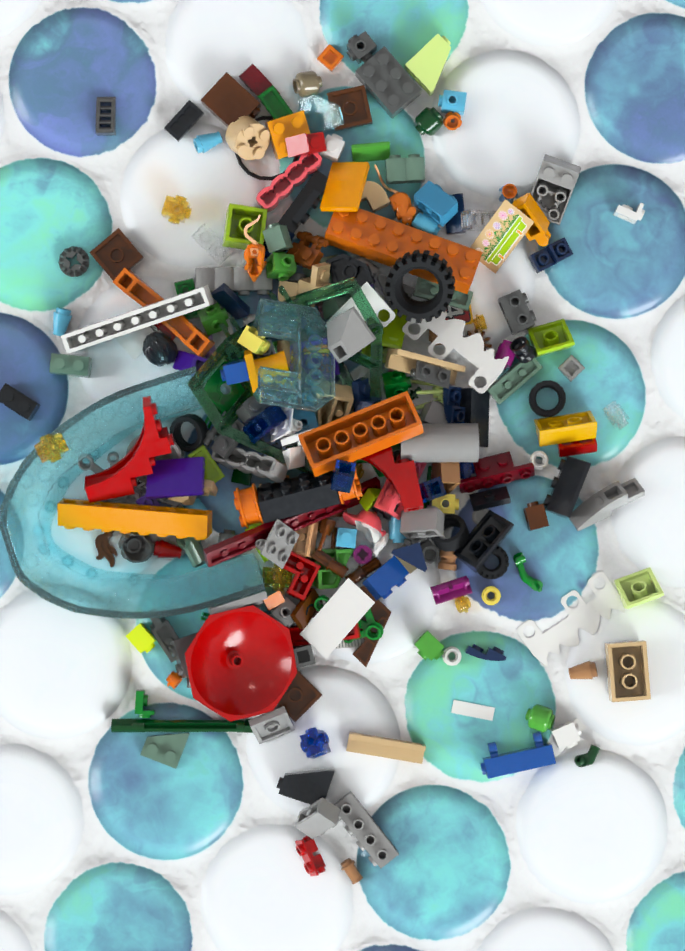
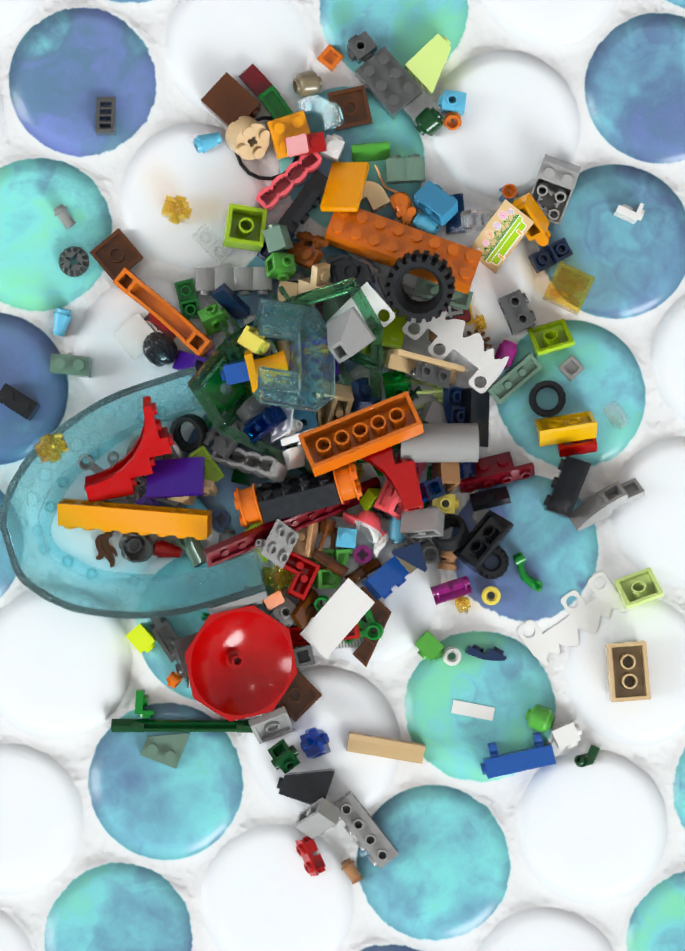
white brick [61,285,214,354] -> none
black plate [164,100,204,142] -> none
orange animal [244,214,267,282] -> none
clear blue brick [330,459,356,493] -> none
black wheel [510,336,536,363] -> none
reddish brown brick [523,501,549,531] -> none
white plate [529,451,549,470] -> none
medium nougat cone [568,660,598,679] -> none
none -> light grey pin [53,204,76,230]
none -> dark blue wheel [212,510,231,529]
none -> dark green brick [268,739,301,774]
none -> clear yellow brick [542,261,595,315]

